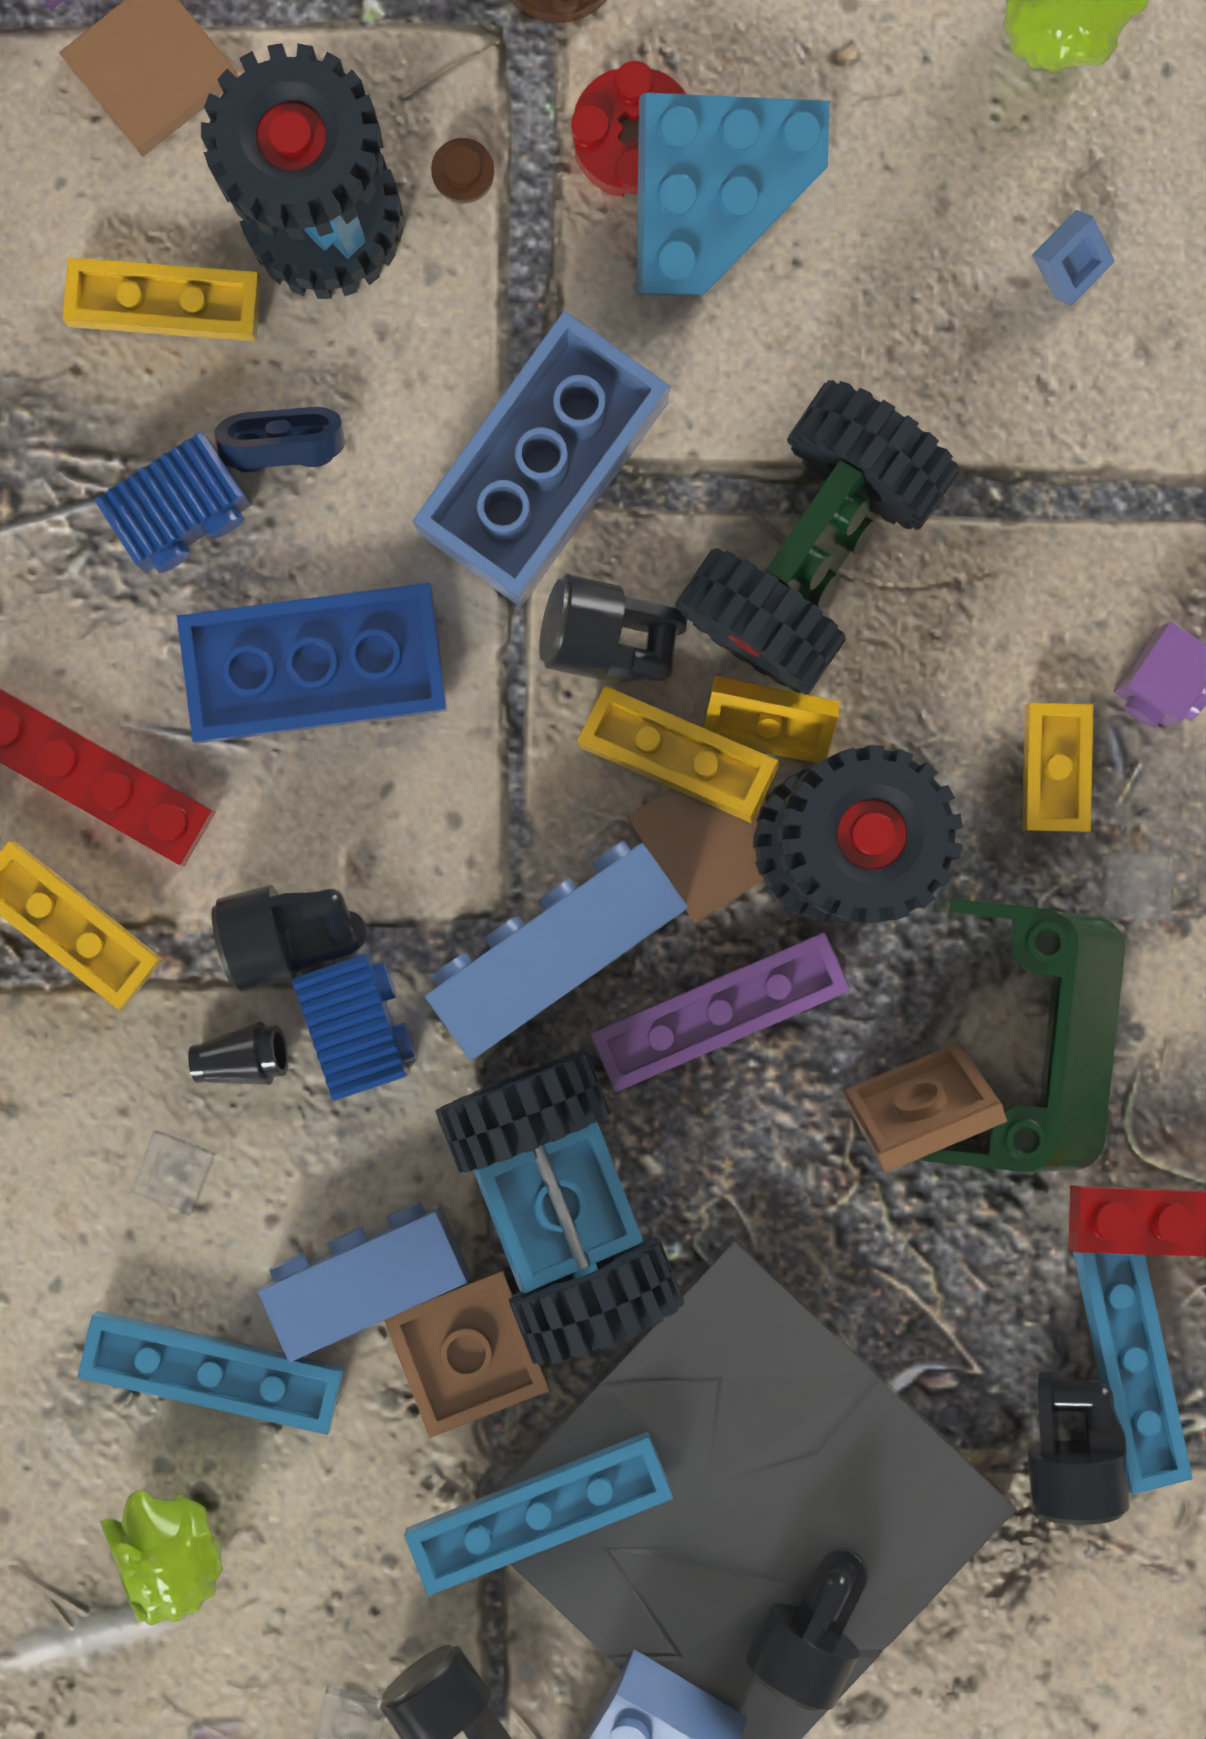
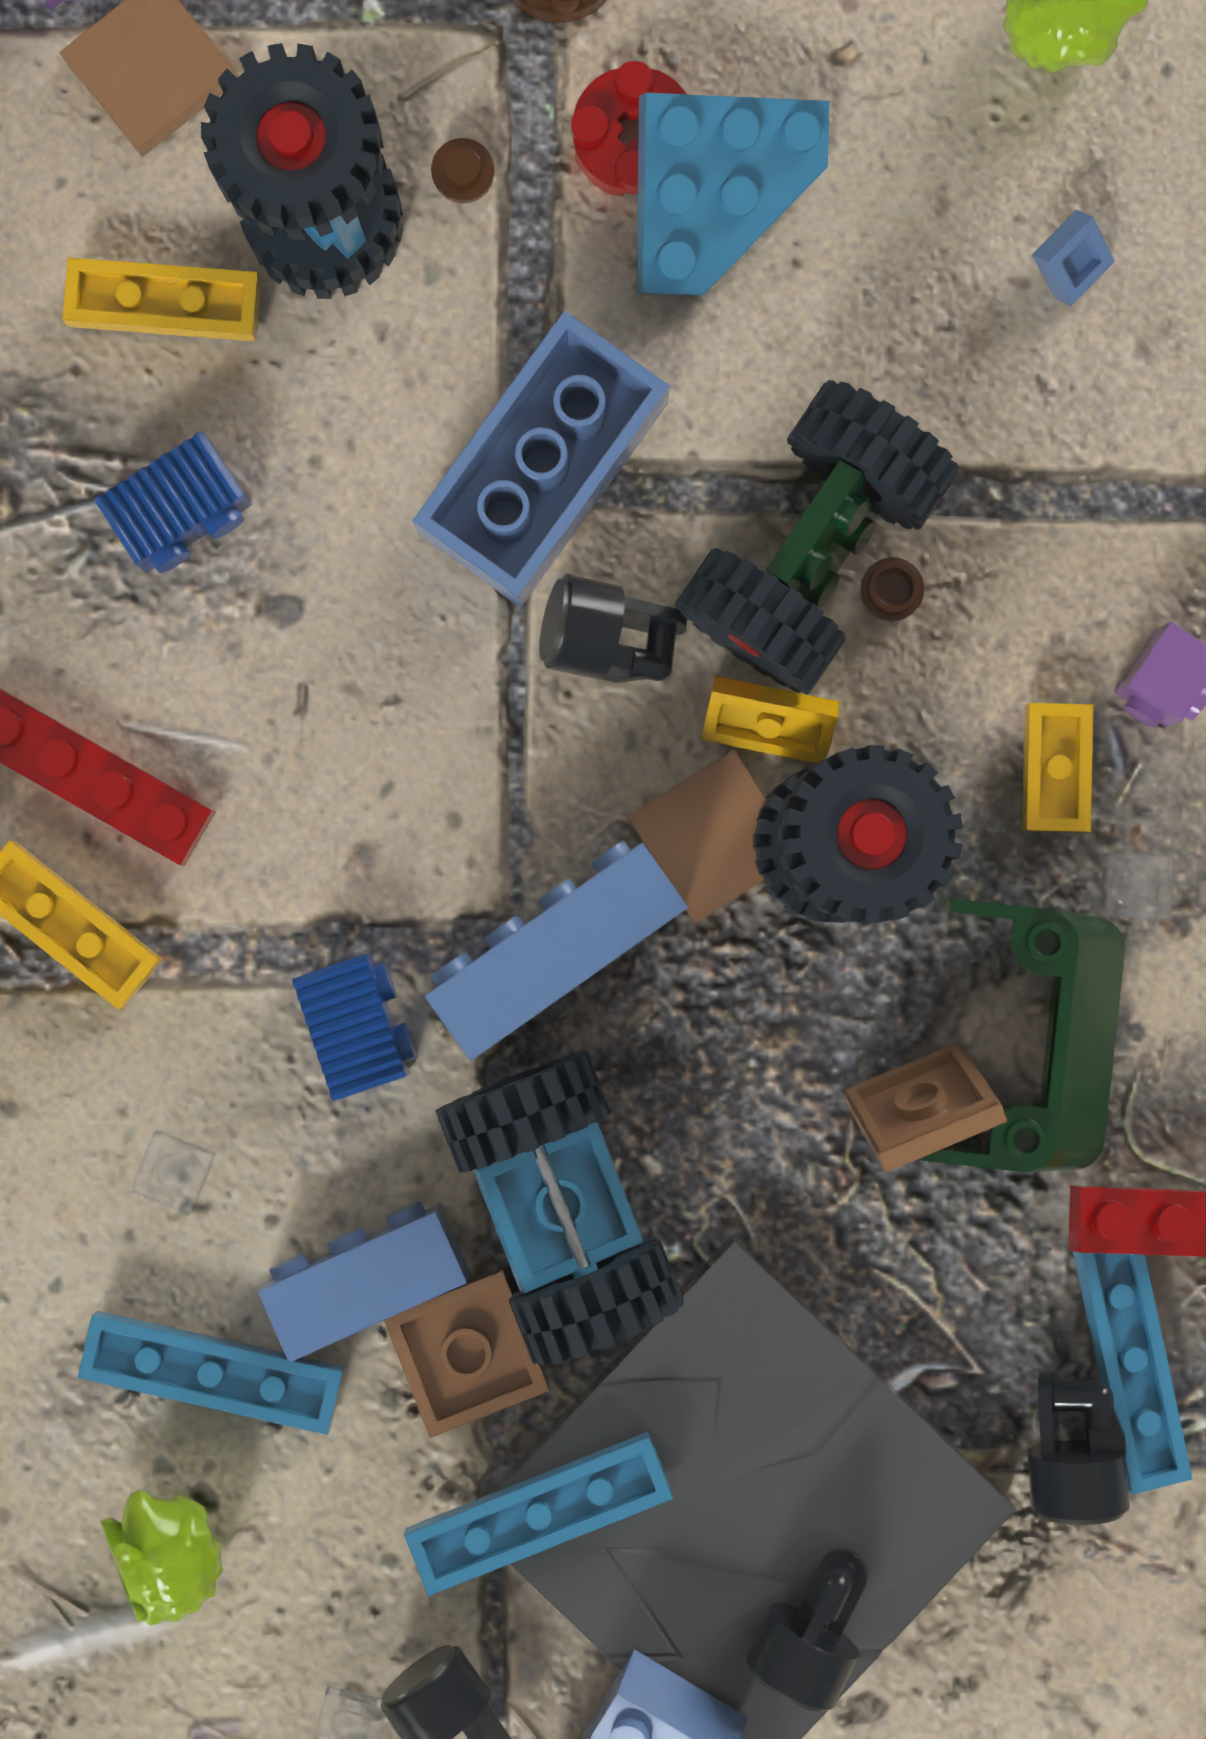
blue plate [176,583,448,744] -> none
black cone [188,1022,288,1085] -> none
black piece [211,885,367,992] -> none
dark blue plate [214,407,345,472] -> none
yellow plate [577,685,779,823] -> none
medium lavender plate [590,932,850,1093] -> none
none -> reddish brown plate [860,557,924,622]

